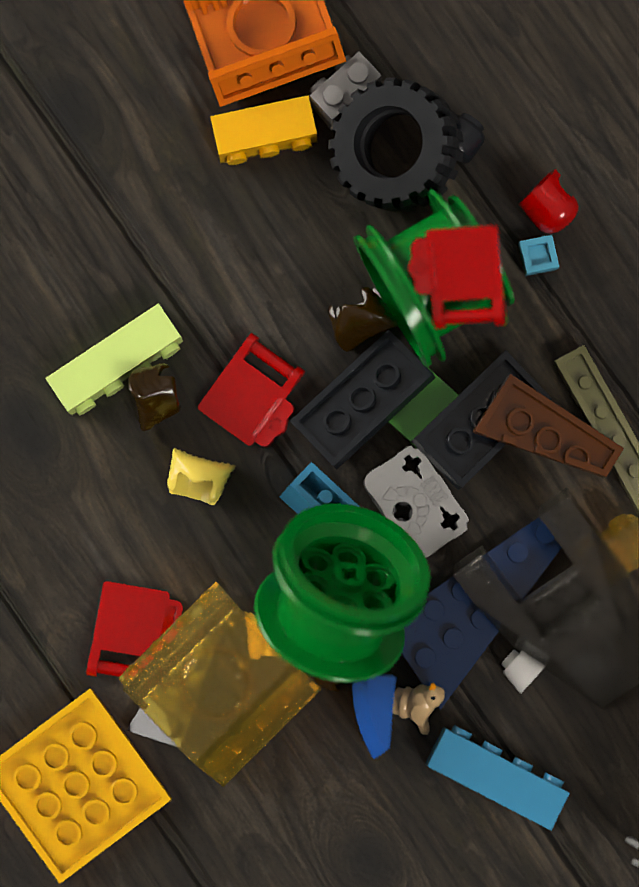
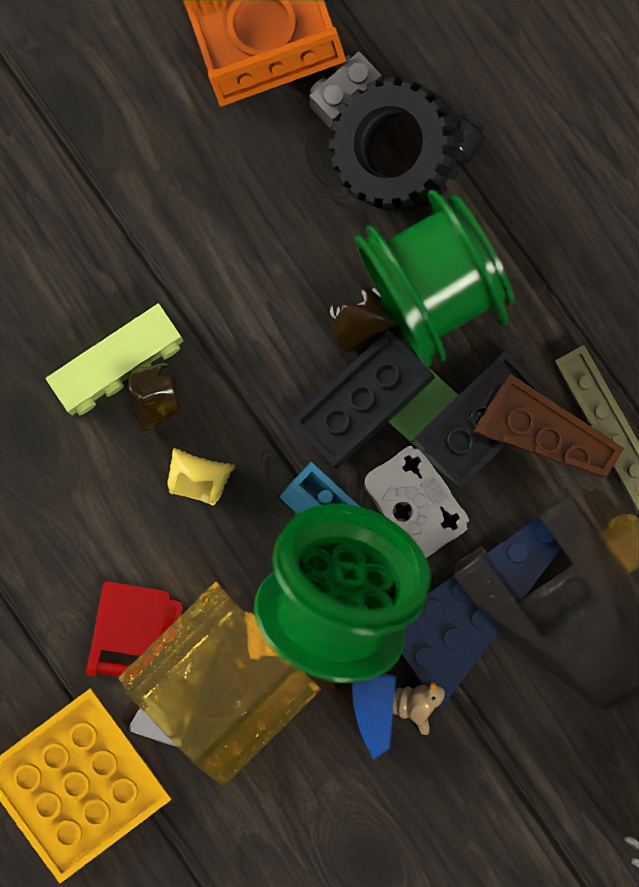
red piece [198,332,306,448] -> none
yellow brick [210,95,317,165] -> none
red piece [408,225,506,329] -> none
dark azure brick [425,725,570,830] -> none
white hat [501,649,546,694] -> none
red helmet [518,169,578,234] -> none
medium azure plate [518,235,559,276] -> none

